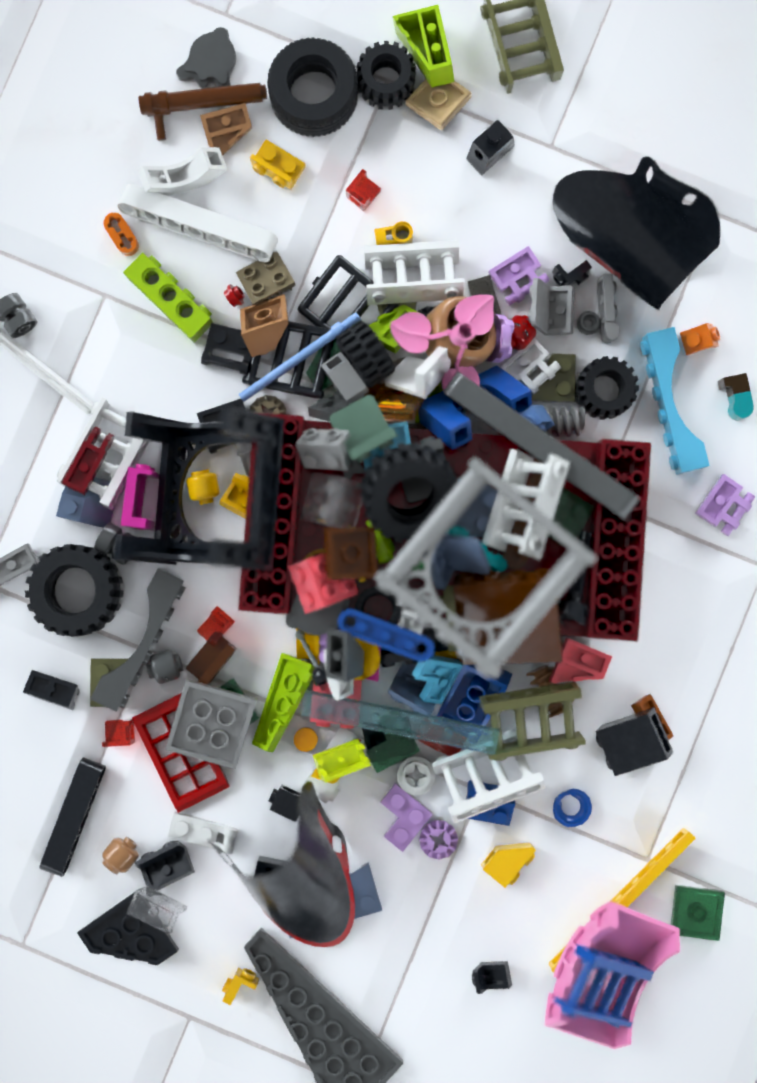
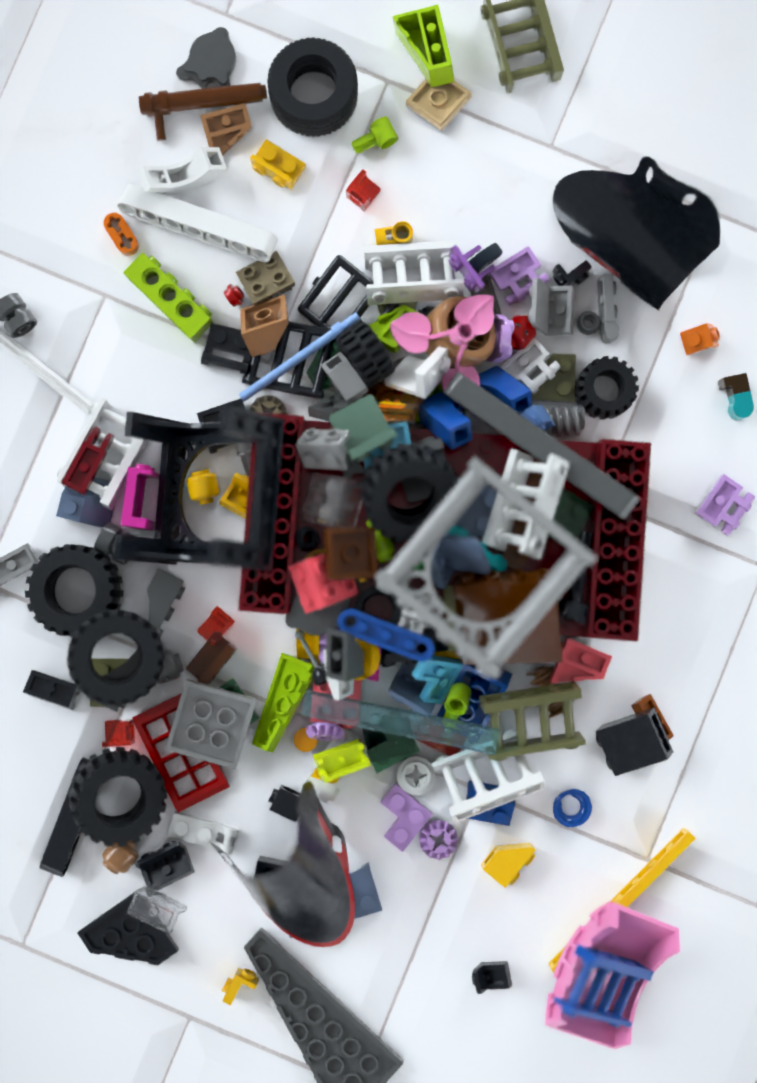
black tyre [357,40,416,110] -> none
black torso [466,120,515,176] -> none
medium azure arch [640,327,710,475] -> none
clear green plate [670,884,725,941] -> none
none -> black tyre [67,609,165,707]
none -> black tyre [69,747,167,847]
none -> black plate [295,526,319,551]
none -> lavender gear [306,722,345,742]
none -> lime axle [351,116,399,154]
none -> lime axle [442,683,472,728]
none -> medium lavender plate [448,242,503,294]

